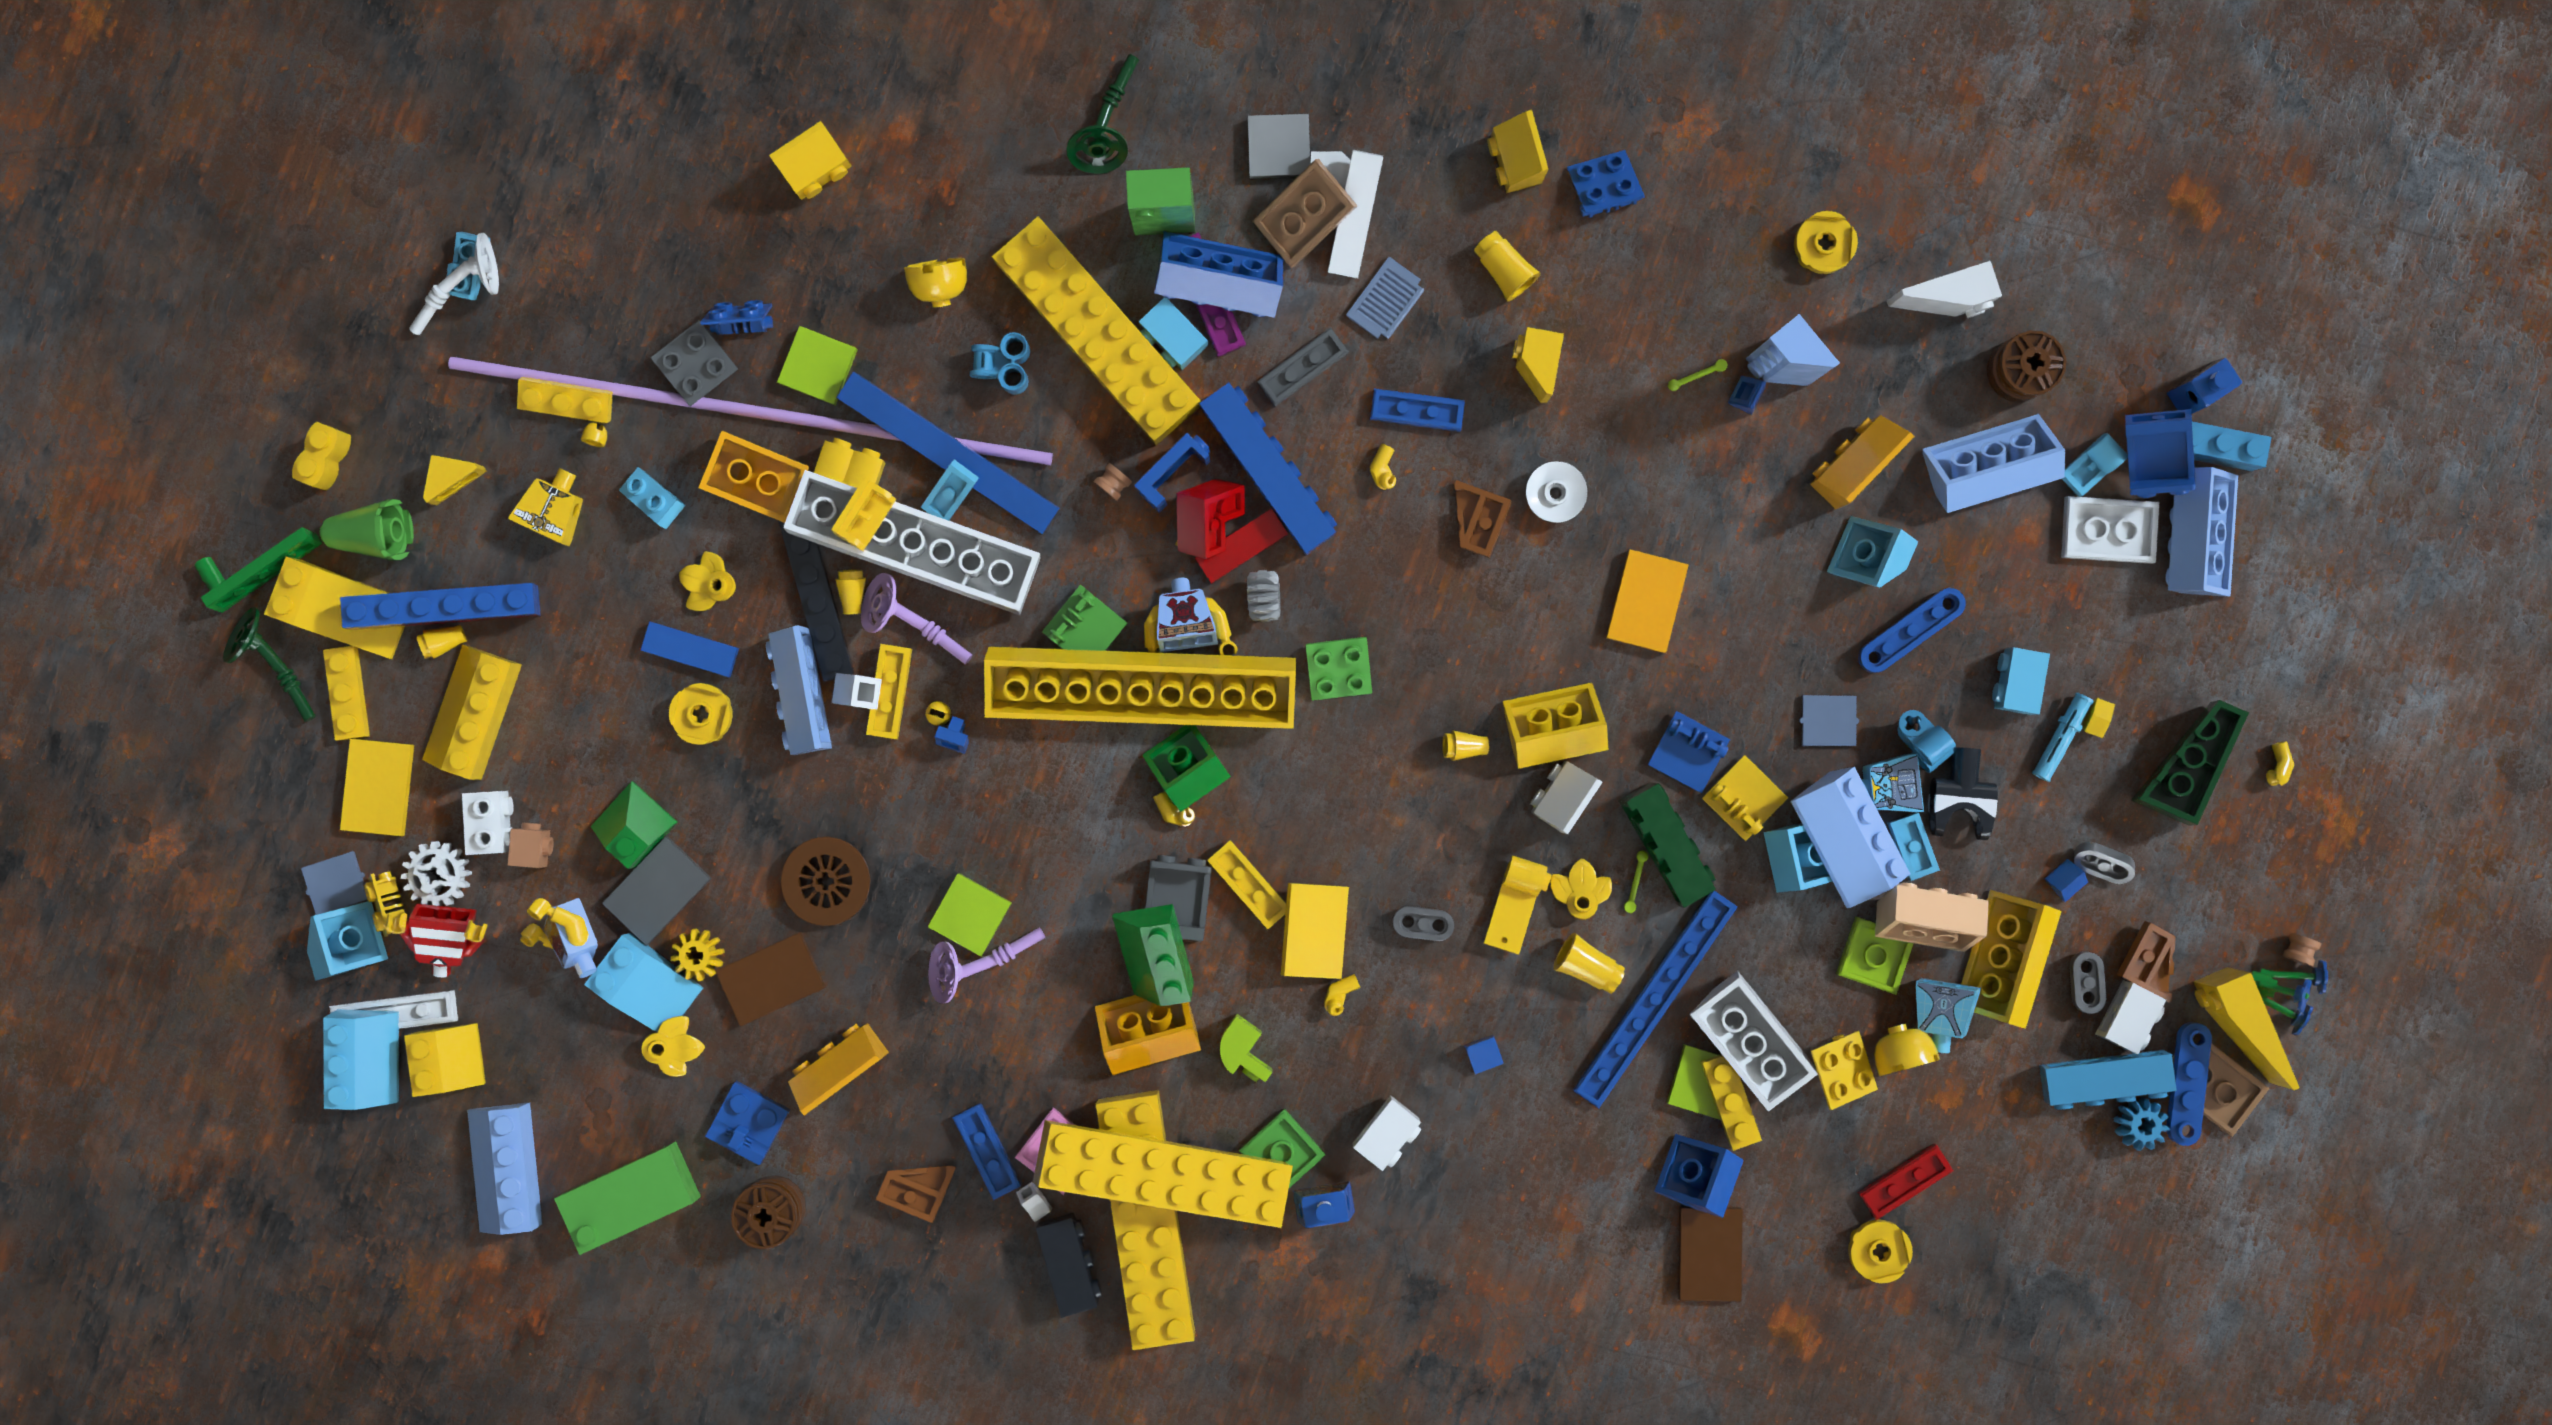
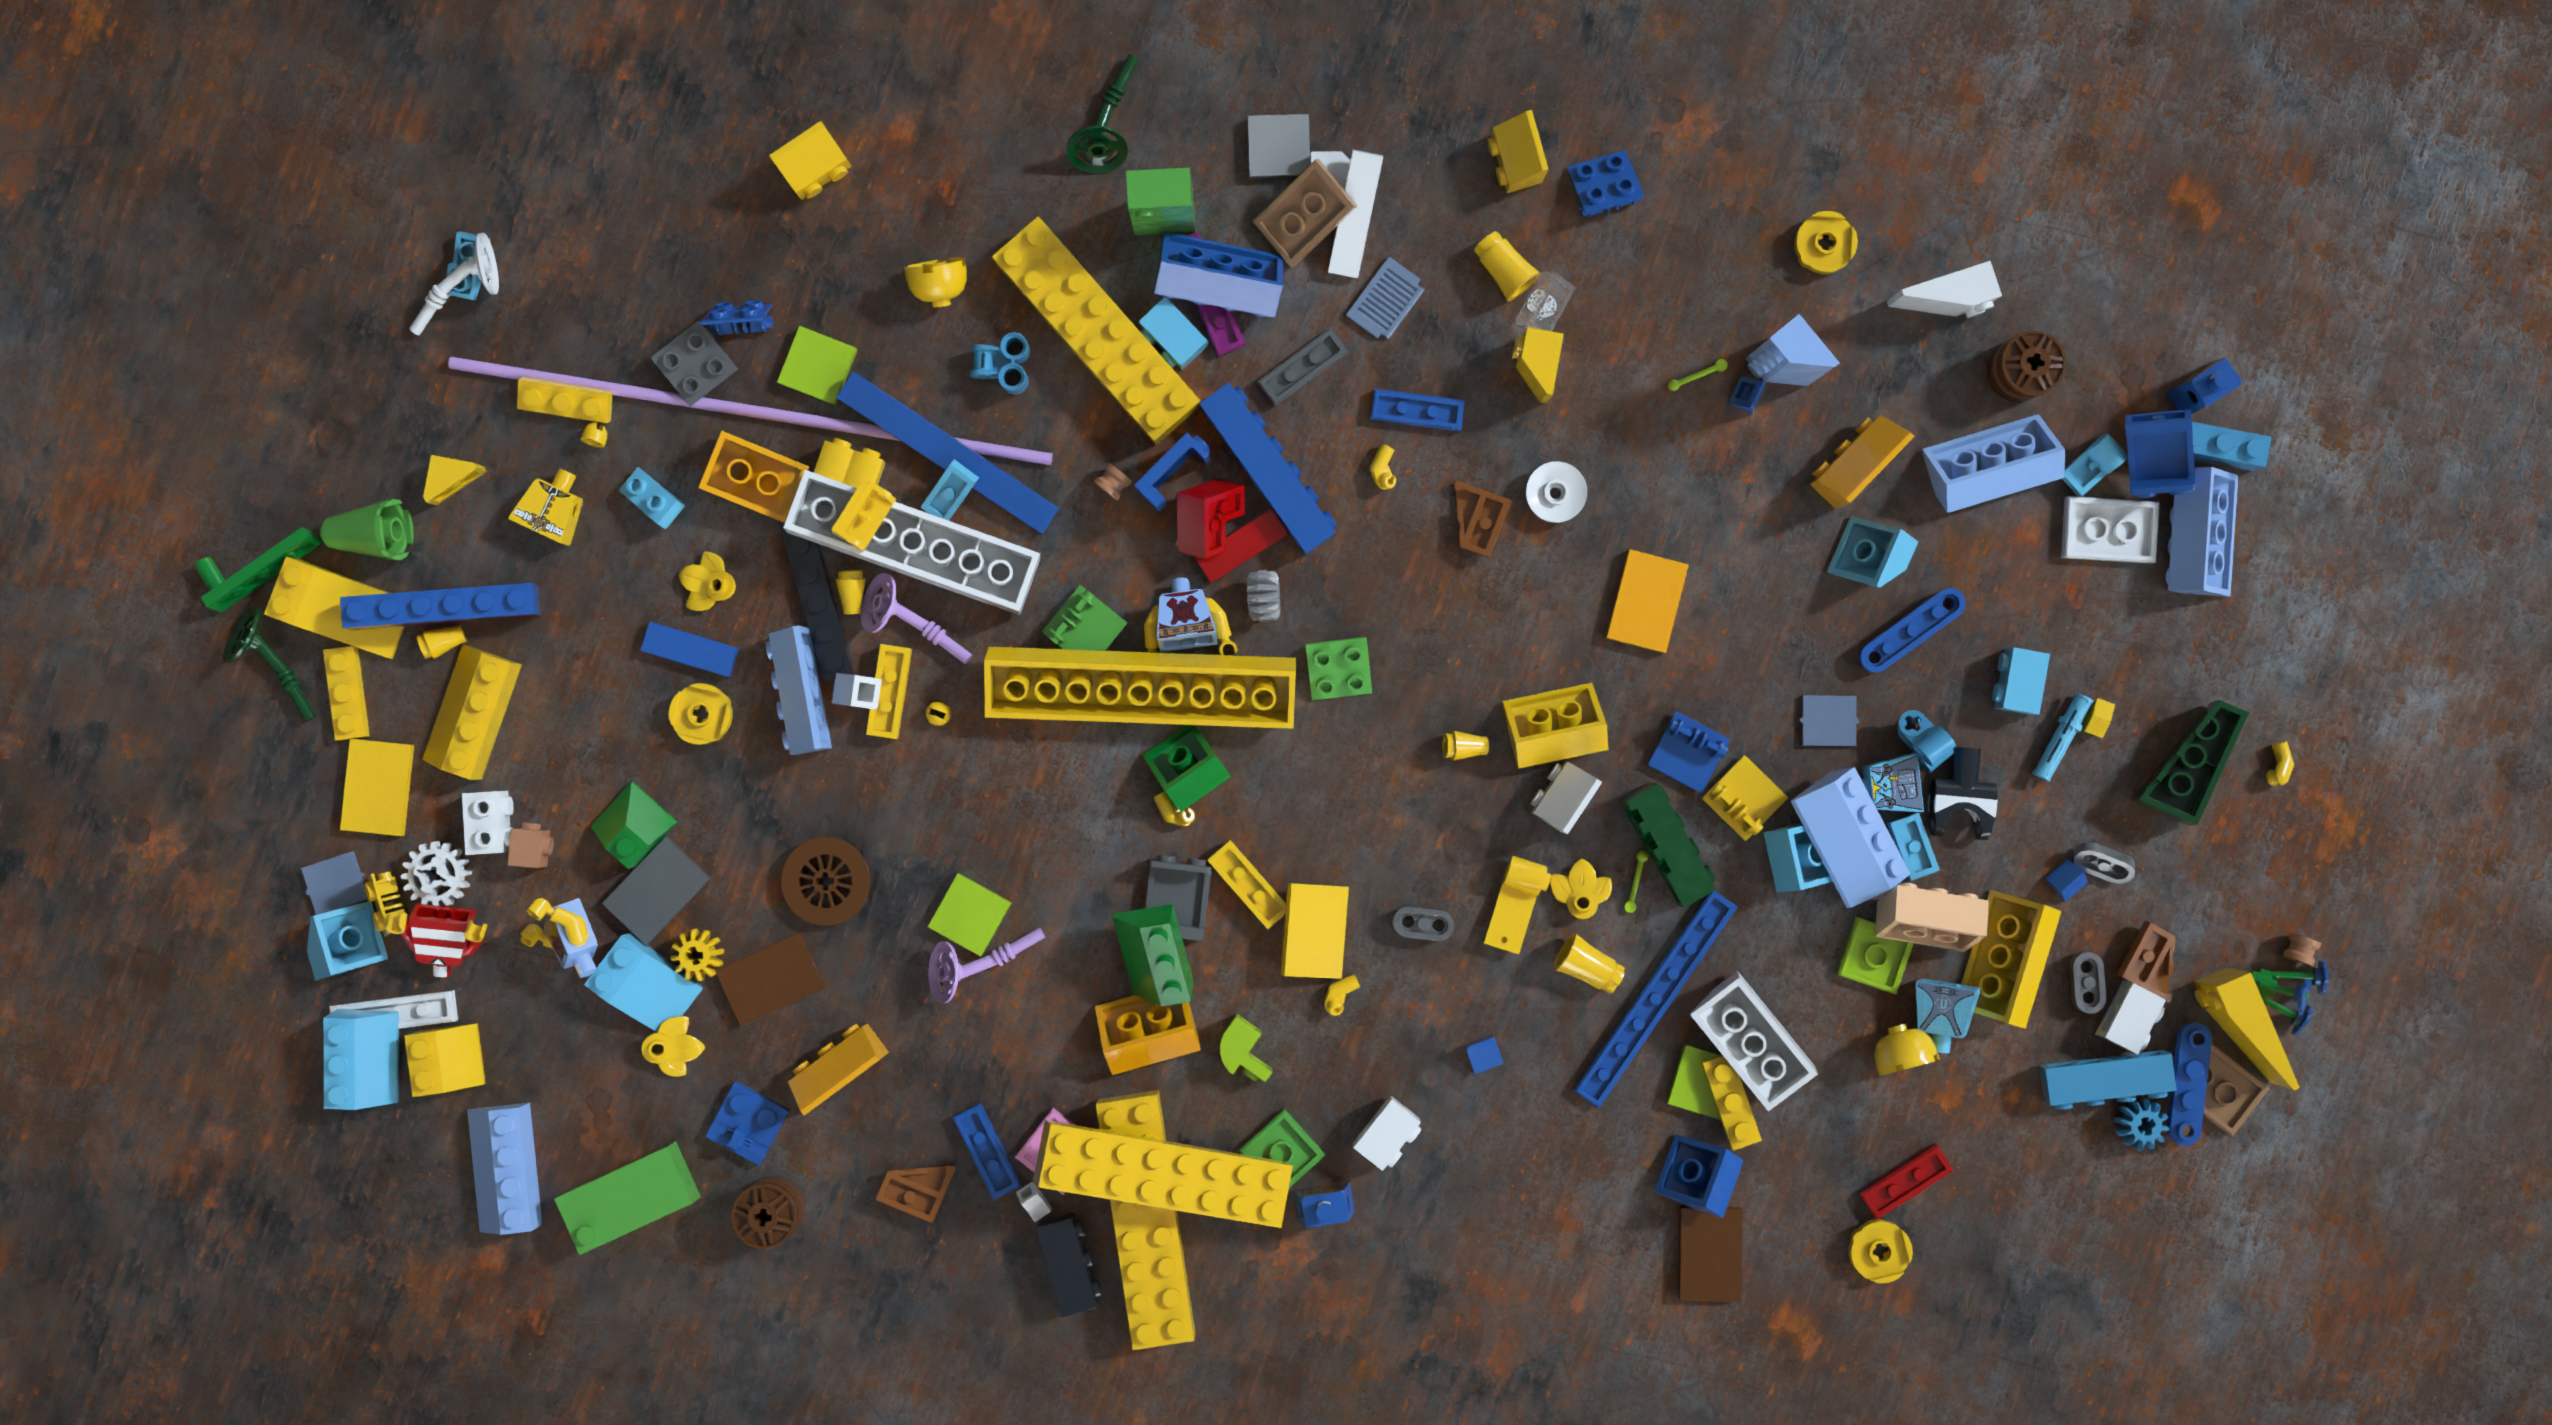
yellow brick [292,422,351,491] -> none
blue tile [935,716,969,754] -> none
yellow hinge [1811,1031,1878,1110] -> none
none -> clear slope [1515,271,1576,331]

